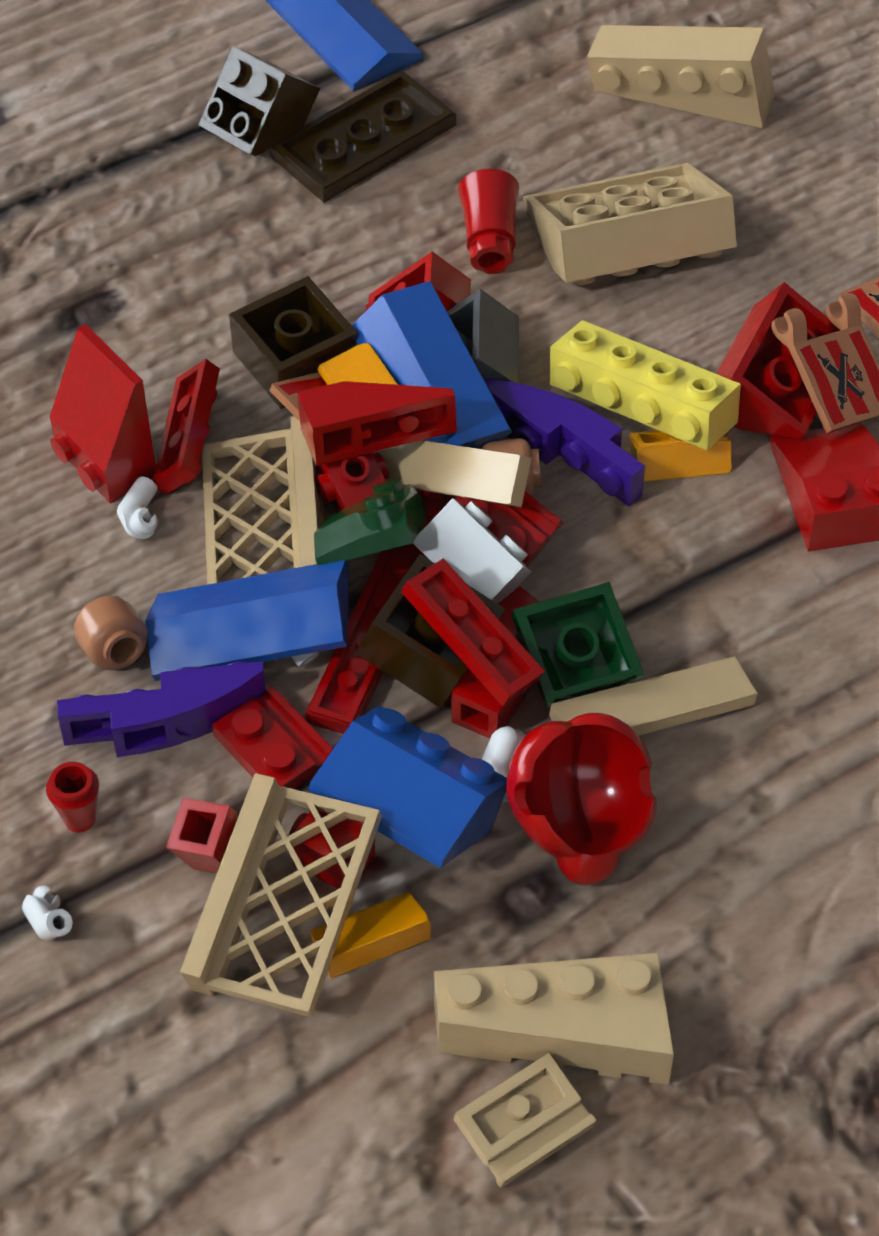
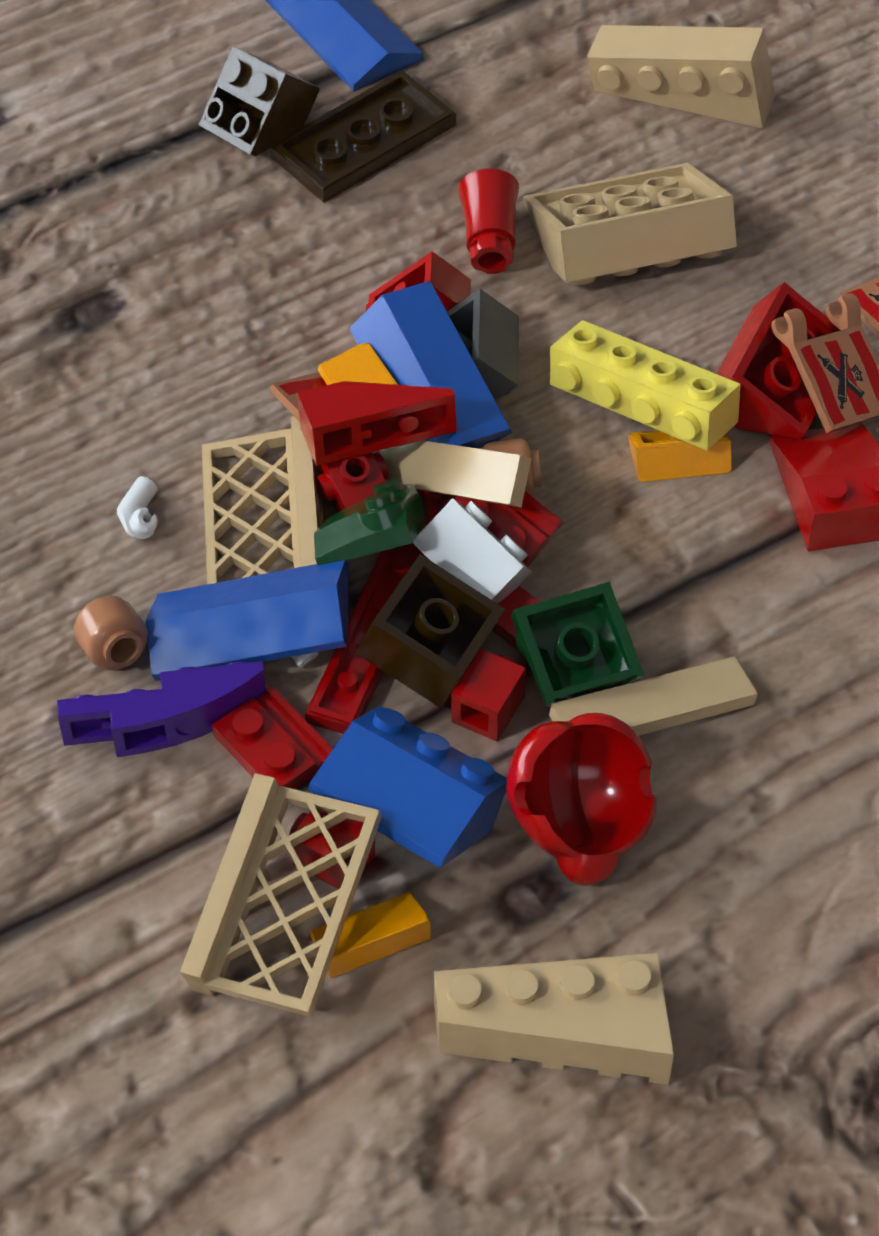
white arm [22,885,73,941] -> none
red cone [46,762,99,833] -> none
red slope [50,324,156,504] -> none
red plate [152,359,220,495] -> none
red brick [166,798,239,874] -> none
dark brown brick [229,276,358,409] -> none
red plate [401,558,545,706] -> none
tan plate [453,1053,597,1188] -> none
white arm [482,726,526,802] -> none
dark purple slope [484,378,645,507] -> none

